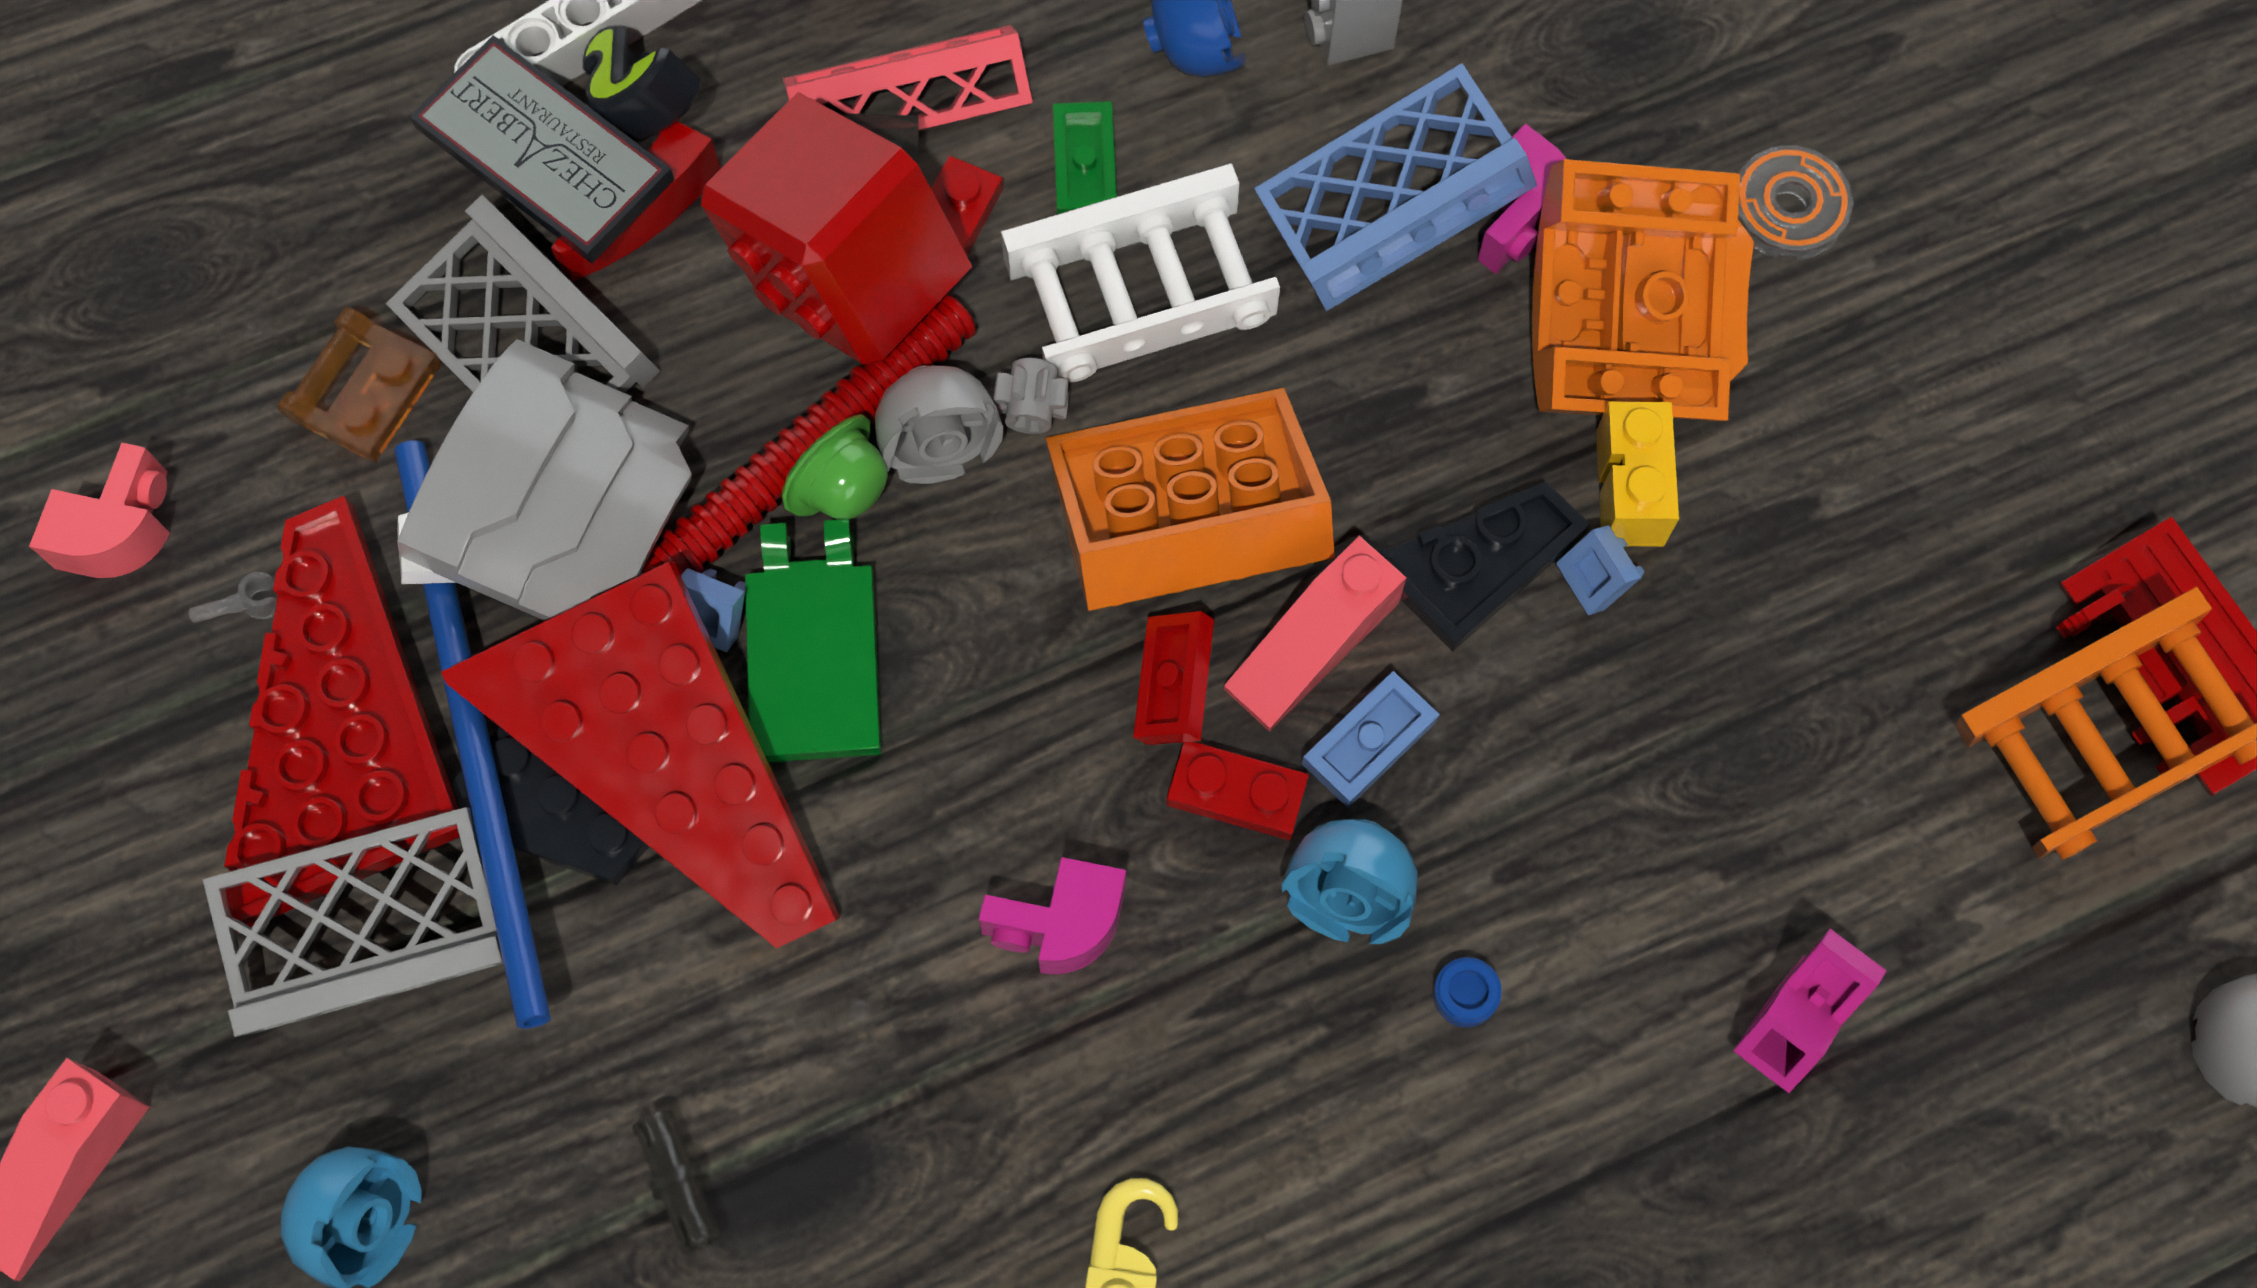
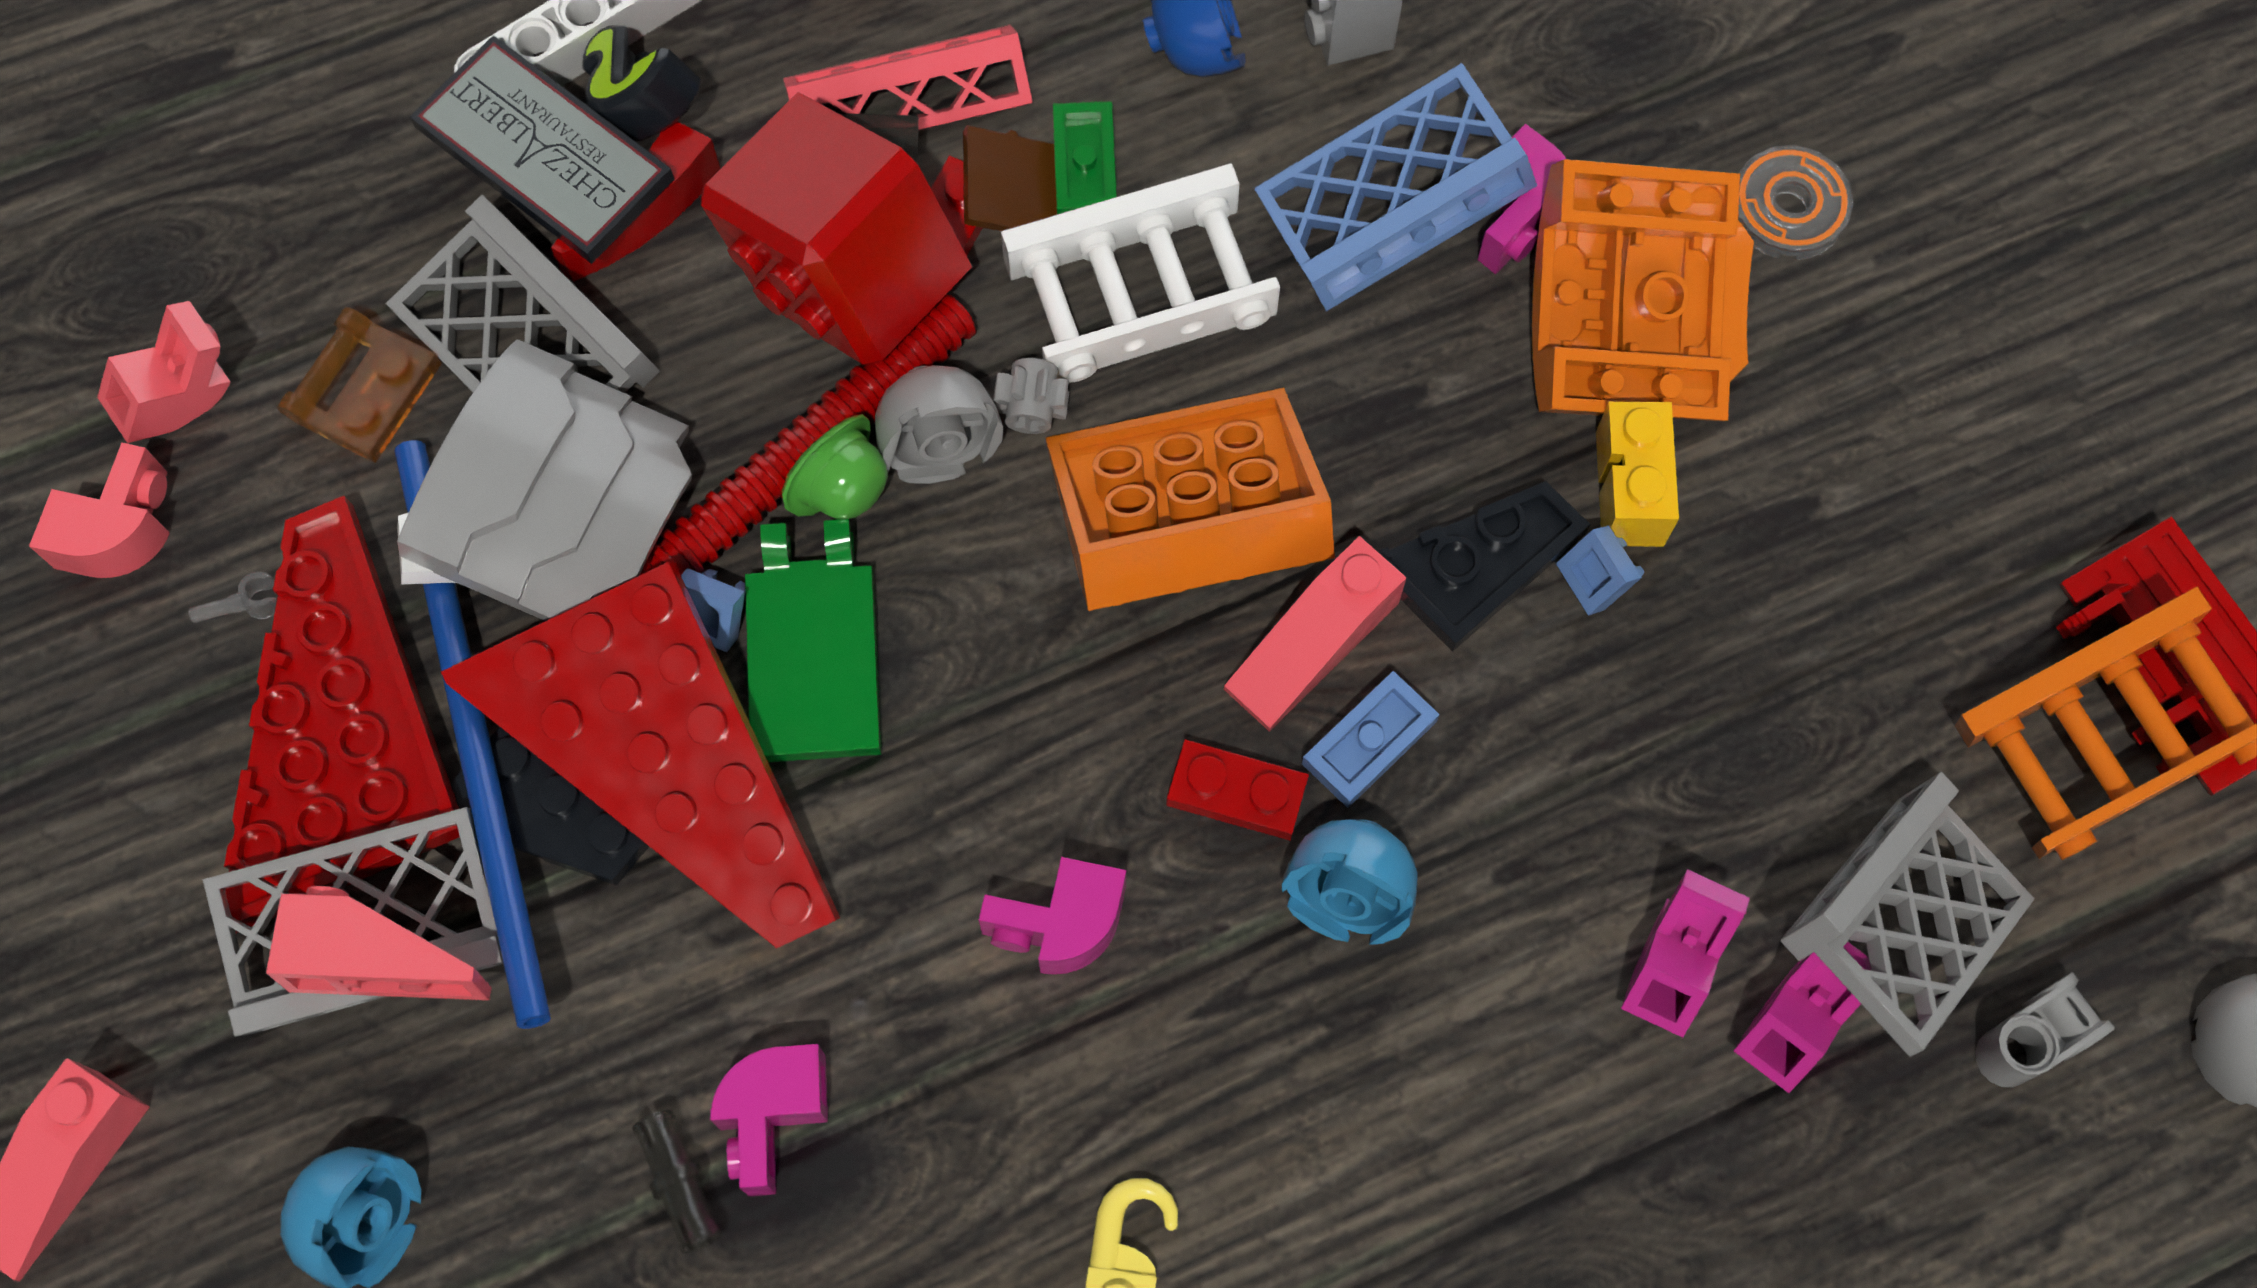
red plate [1133,611,1214,745] -> none
blue tile [1433,957,1502,1027] -> none
none -> coral brick [97,301,230,443]
none -> coral slope [266,886,492,1000]
none -> dark pink brick [710,1044,828,1196]
none -> reddish brown piece [963,125,1057,231]
none -> dark pink brick [1621,869,1750,1038]
none -> light grey fence [1780,772,2035,1057]
none -> light grey piece [1975,972,2115,1087]

